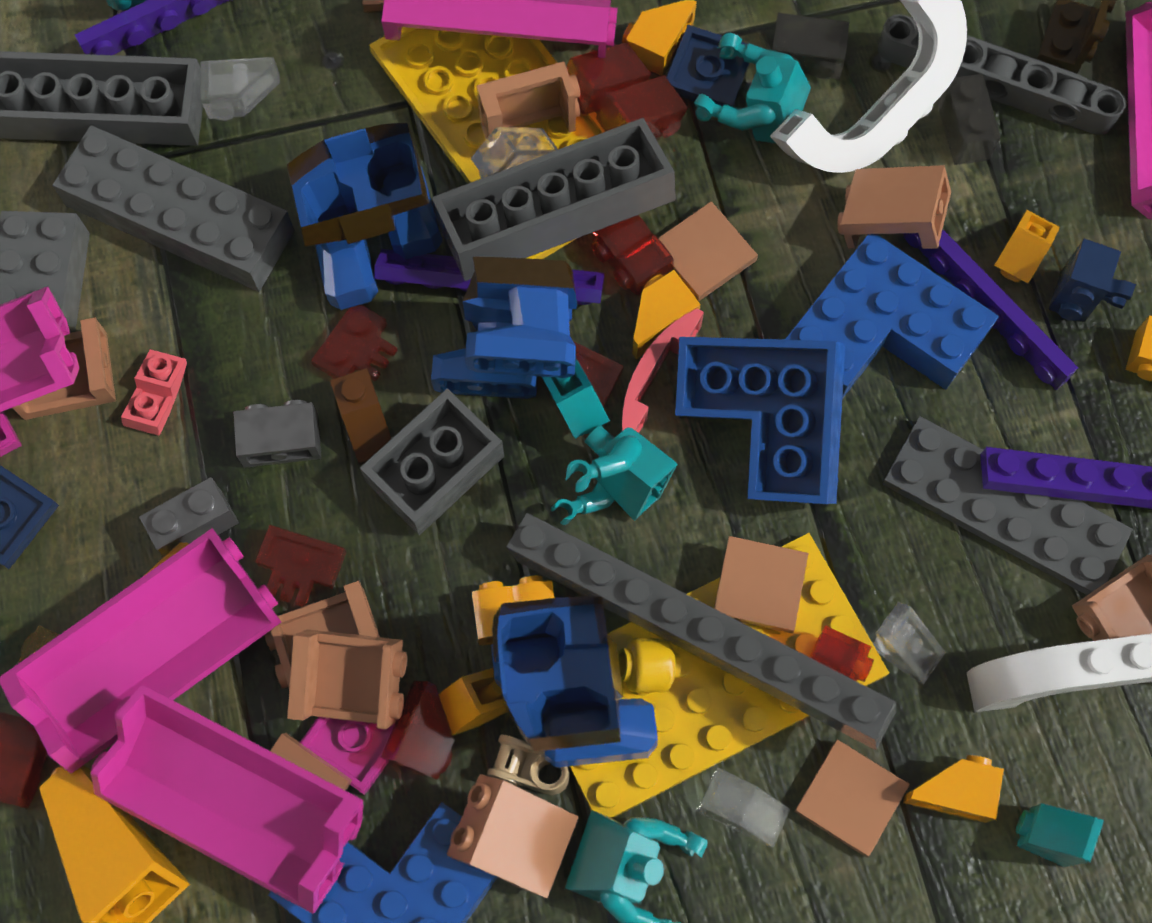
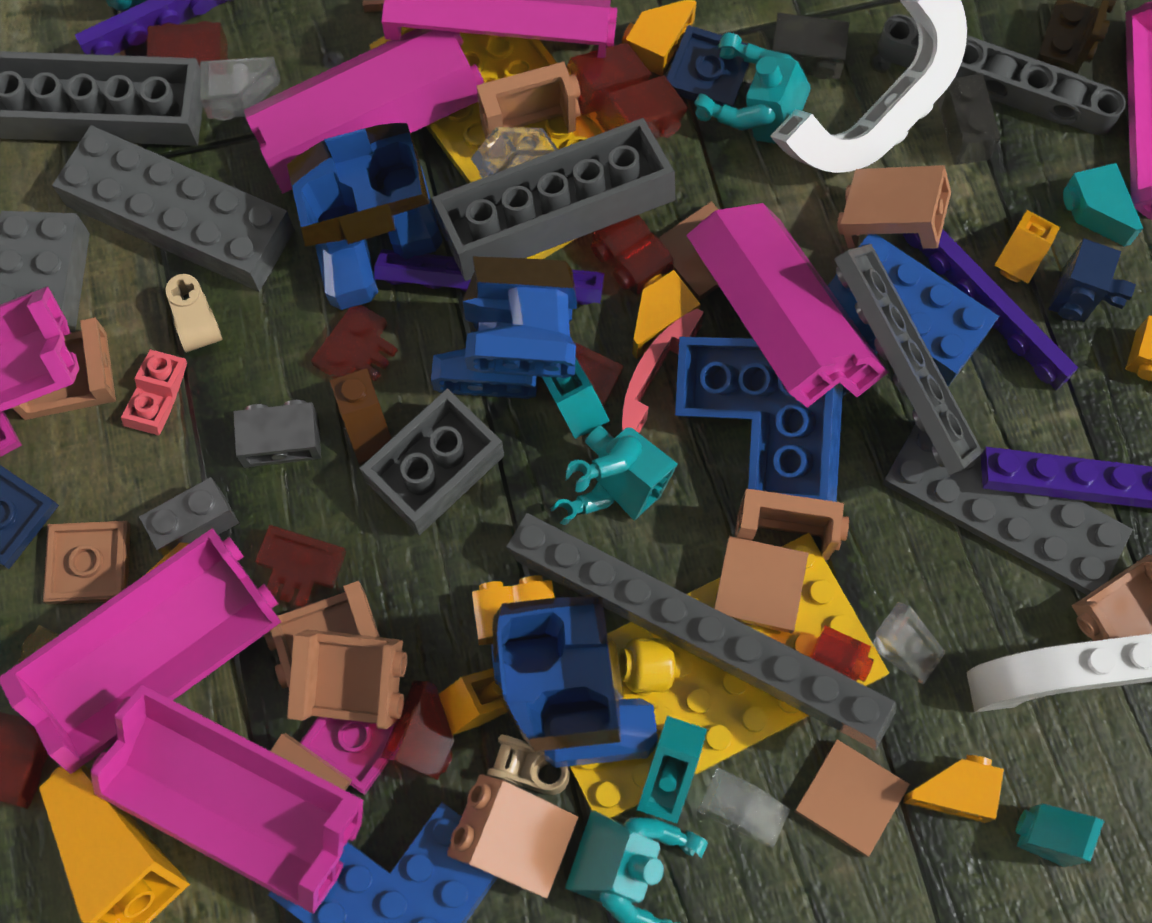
none -> nougat tile [43,521,131,605]
none -> clear red brick [147,21,228,81]
none -> tan piece [165,274,223,353]
none -> dark pink panel [244,28,484,194]
none -> teal slope [637,716,707,824]
none -> dark pink panel [686,203,889,408]
none -> nougat panel [734,488,849,560]
none -> dark grey plate [834,244,983,475]
none -> teal slope [1063,163,1143,246]

